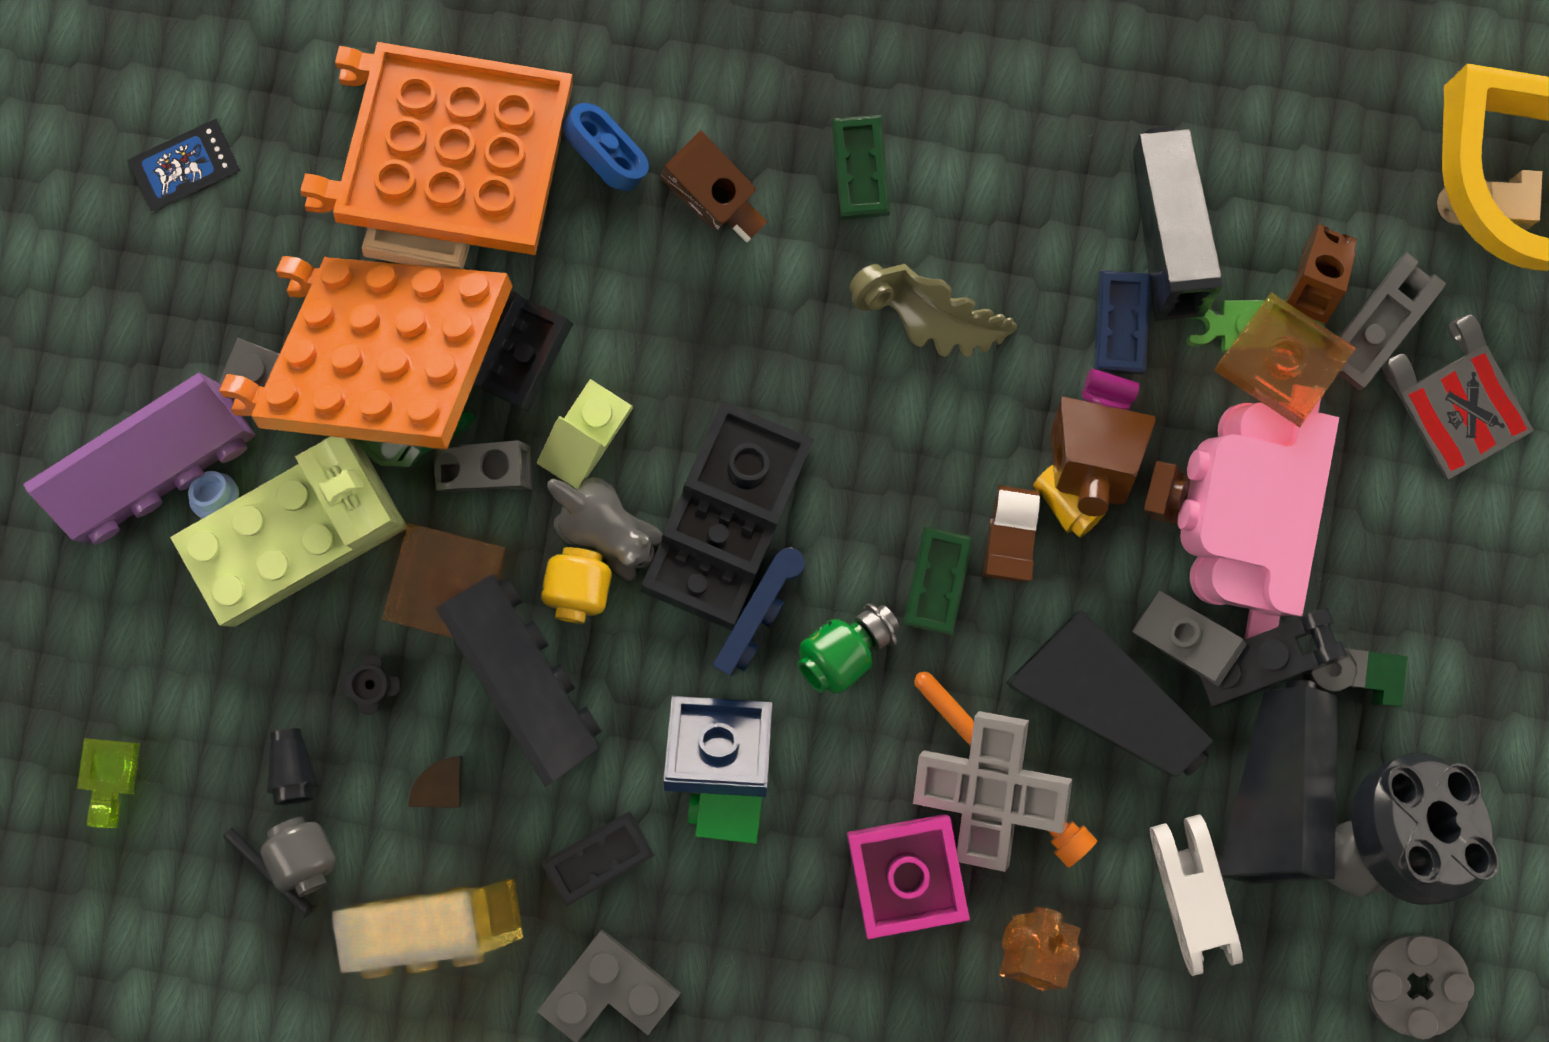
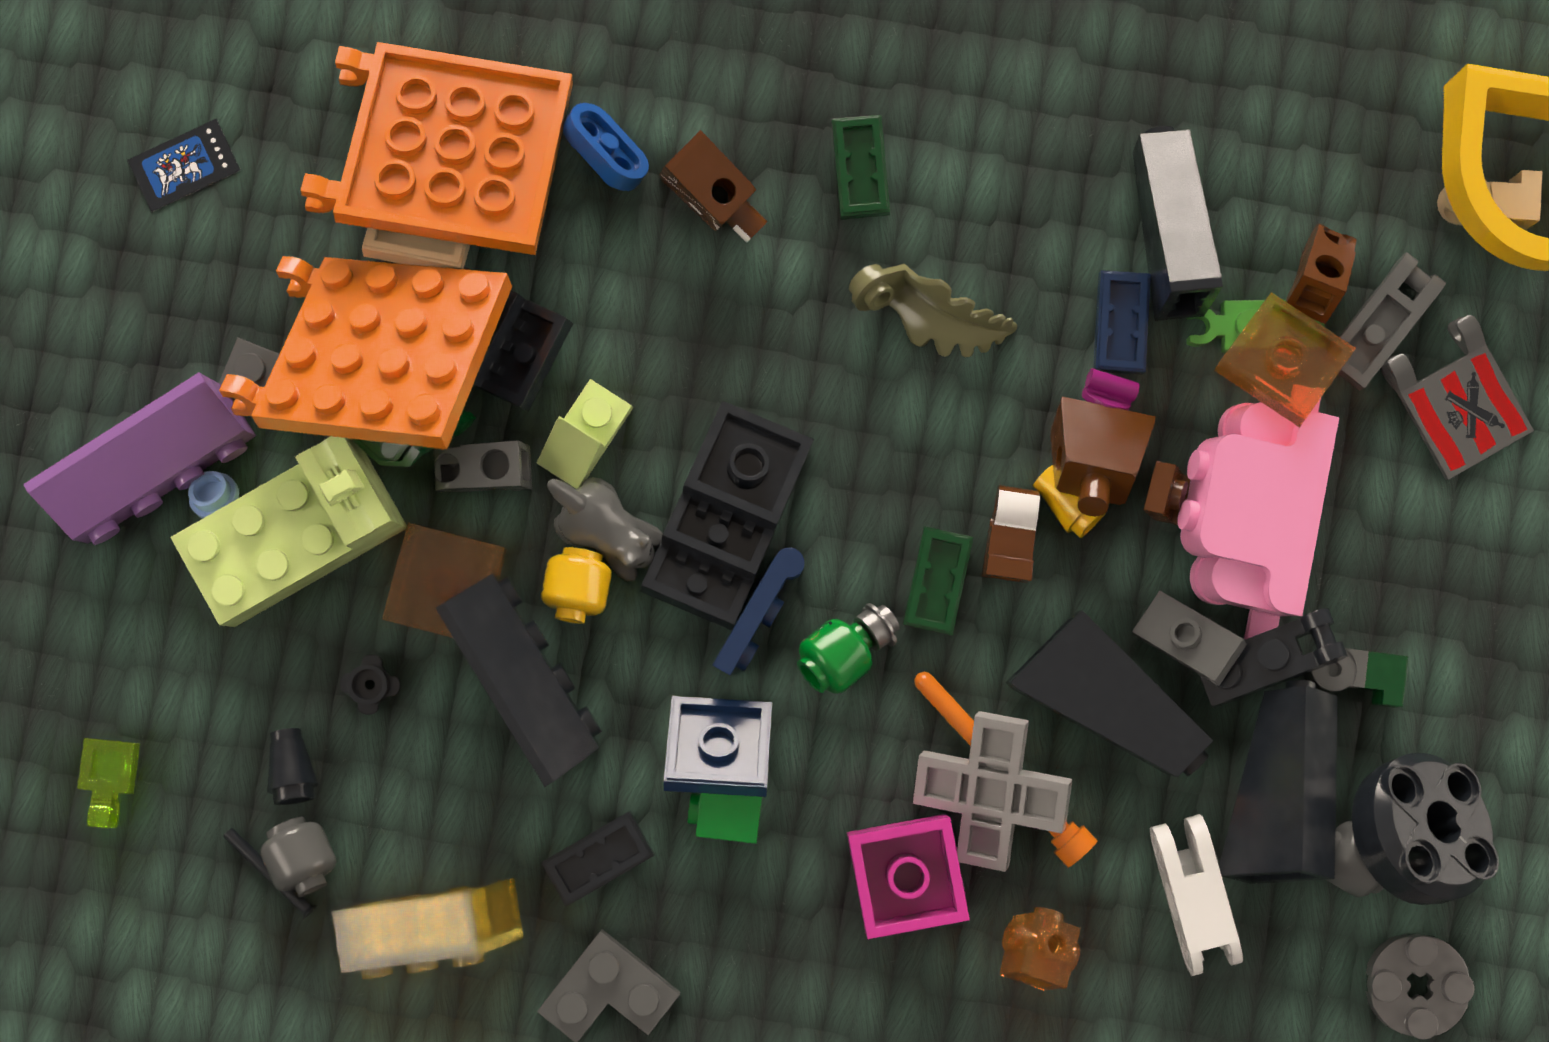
dark brown tile [408,756,463,808] -> none

